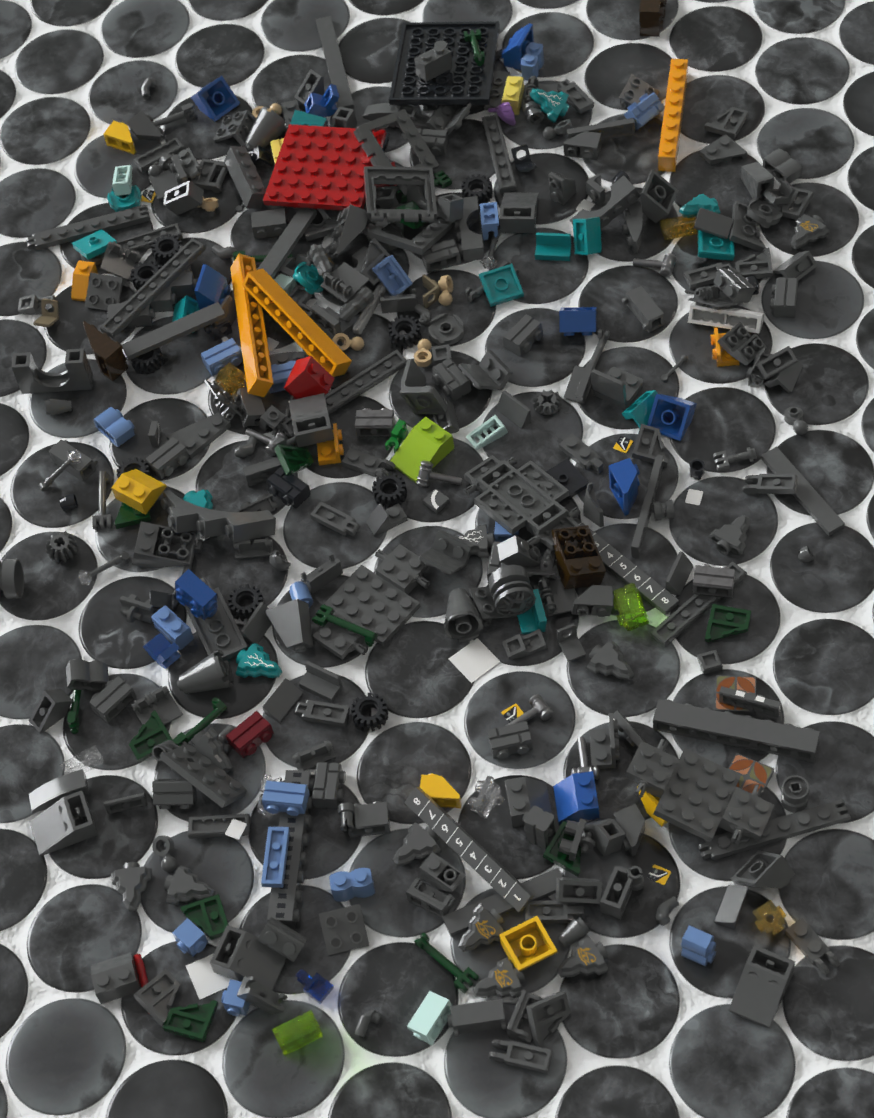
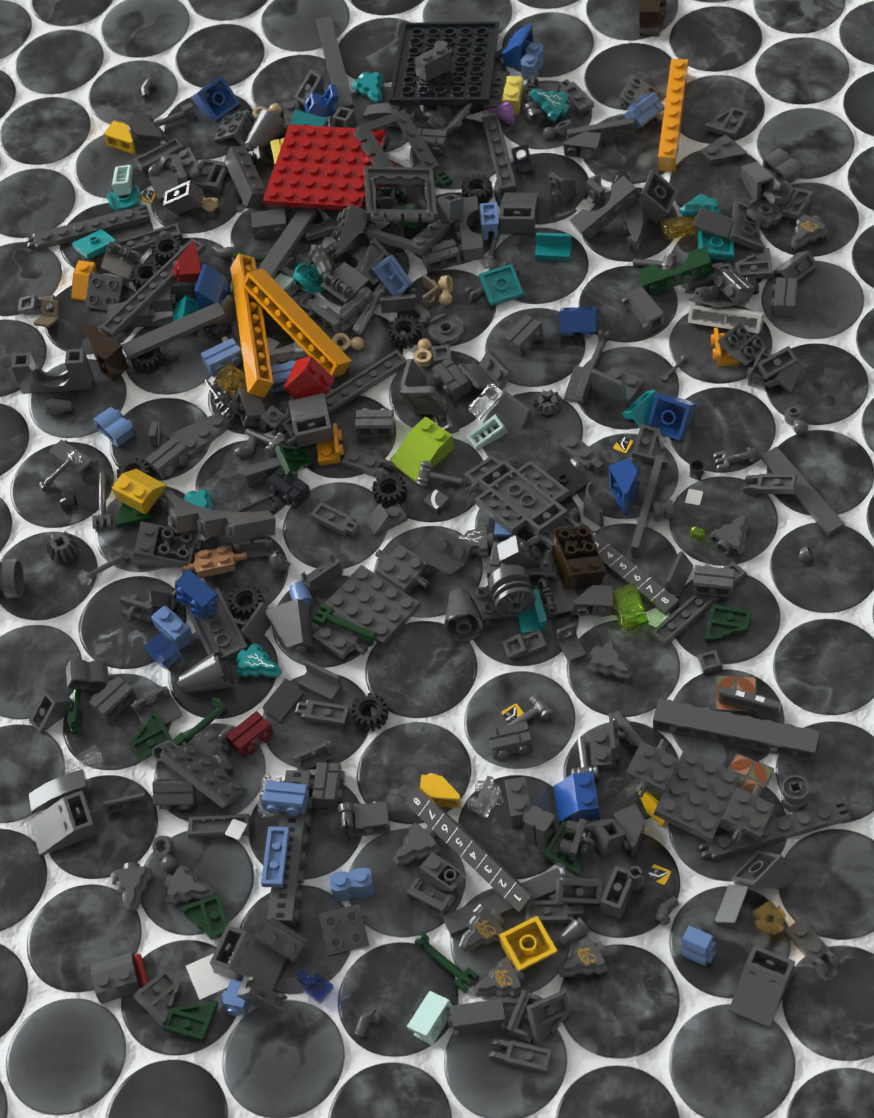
medium blue brick [172,918,208,956] -> none
clear neon green brick [272,1010,323,1056] -> none
green plate [385,419,408,453] -> none
white sticker [449,638,500,683] -> none
dark green hinge [464,29,485,66] -> none
teal panel [573,217,602,255] -> none
none -> red slope [173,241,201,282]
none -> medium nougat plate [182,546,248,578]
none -> teal rock [352,72,384,104]
none -> clear hinge [468,382,505,420]
none -> dark green arch [638,246,715,295]
none -> clear neon green hinge [689,526,706,541]

